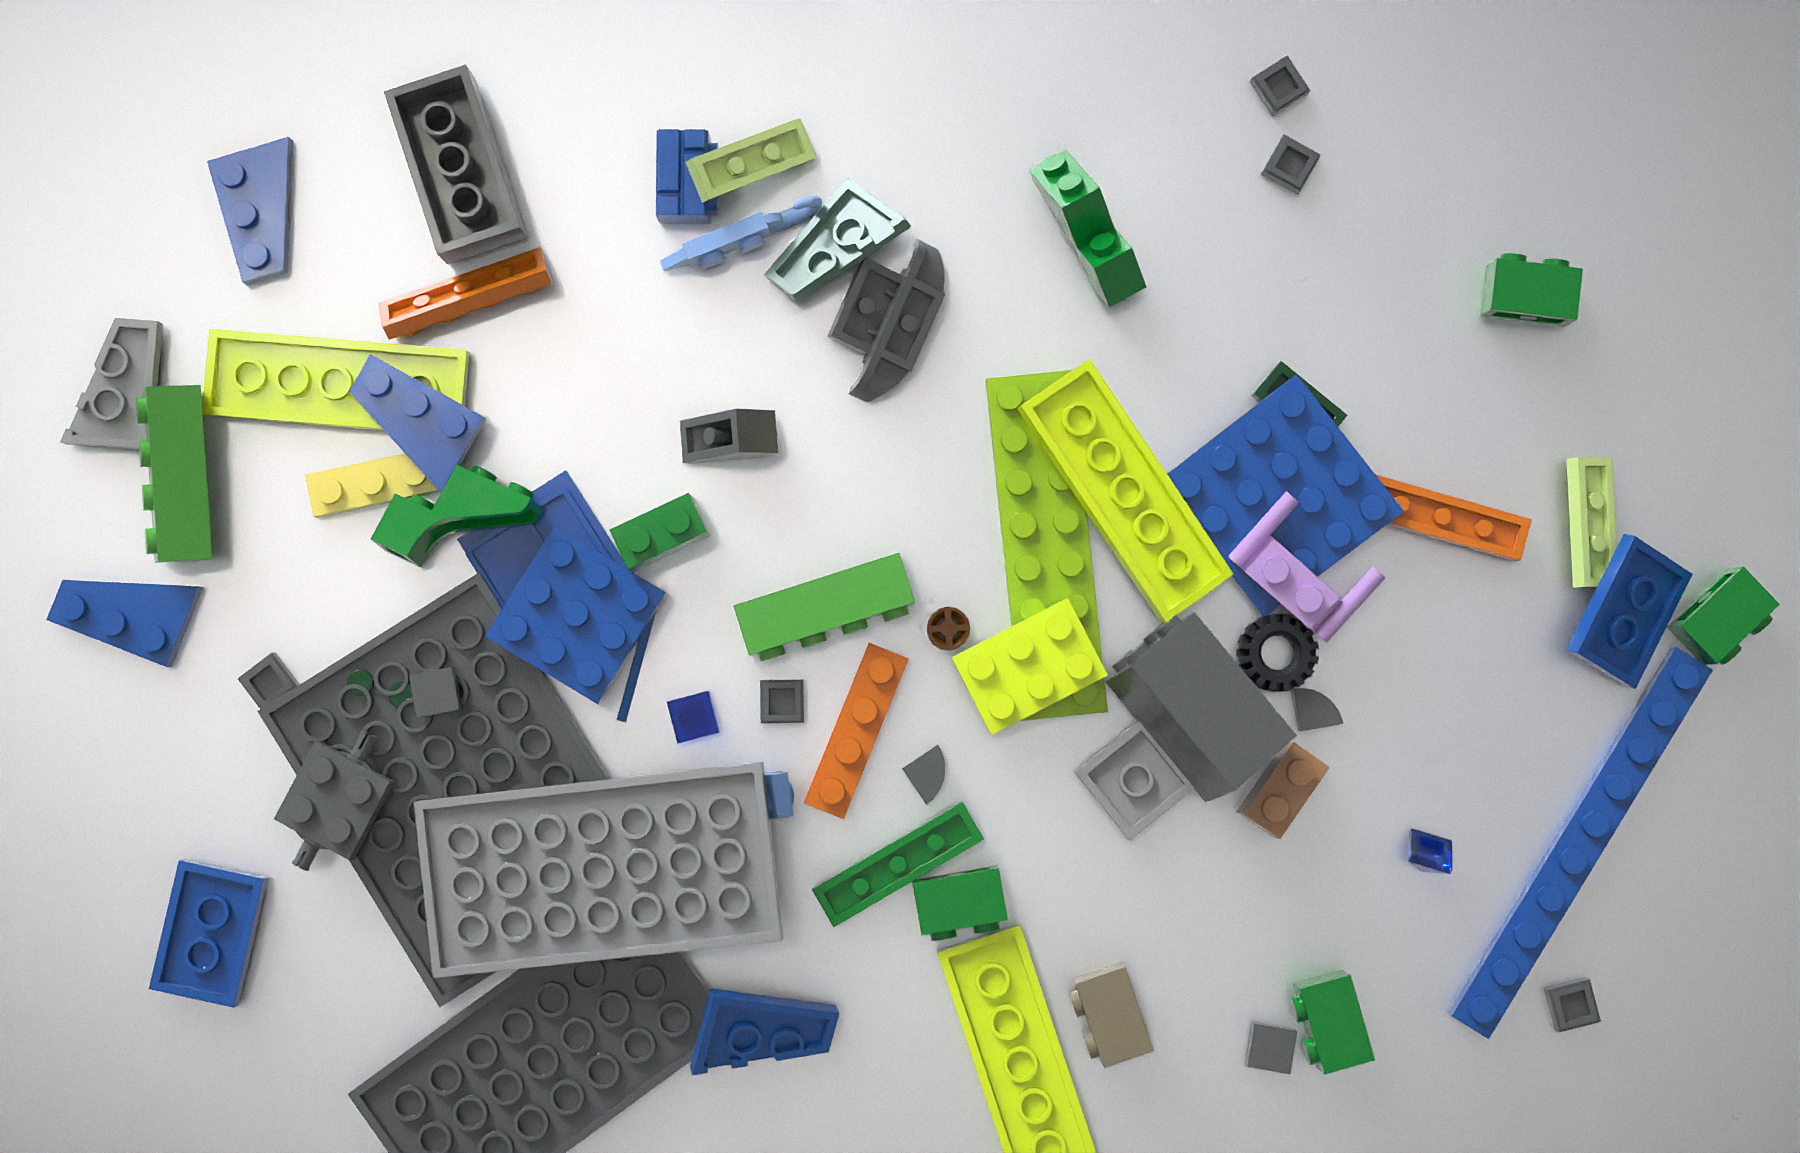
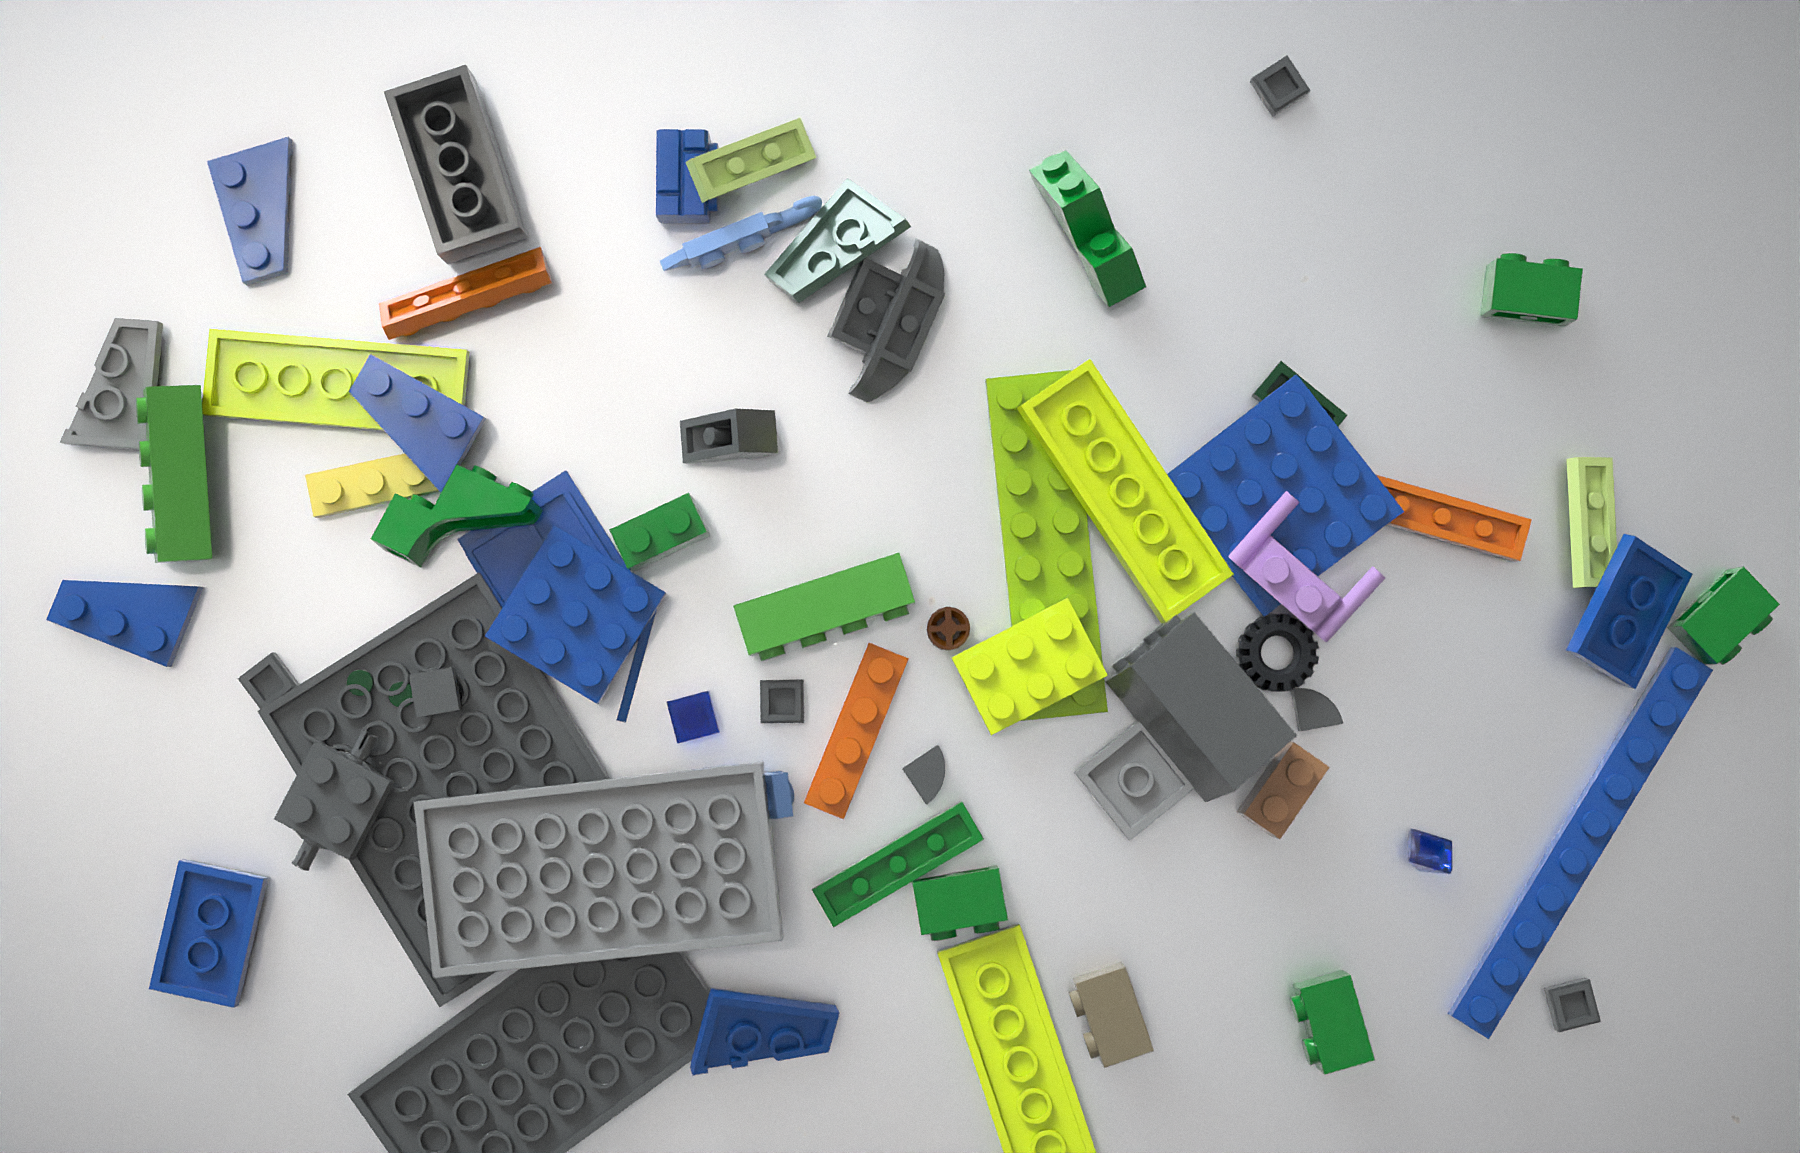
dark grey tile [1245,1022,1297,1074] -> none
dark grey tile [1261,134,1321,195] -> none

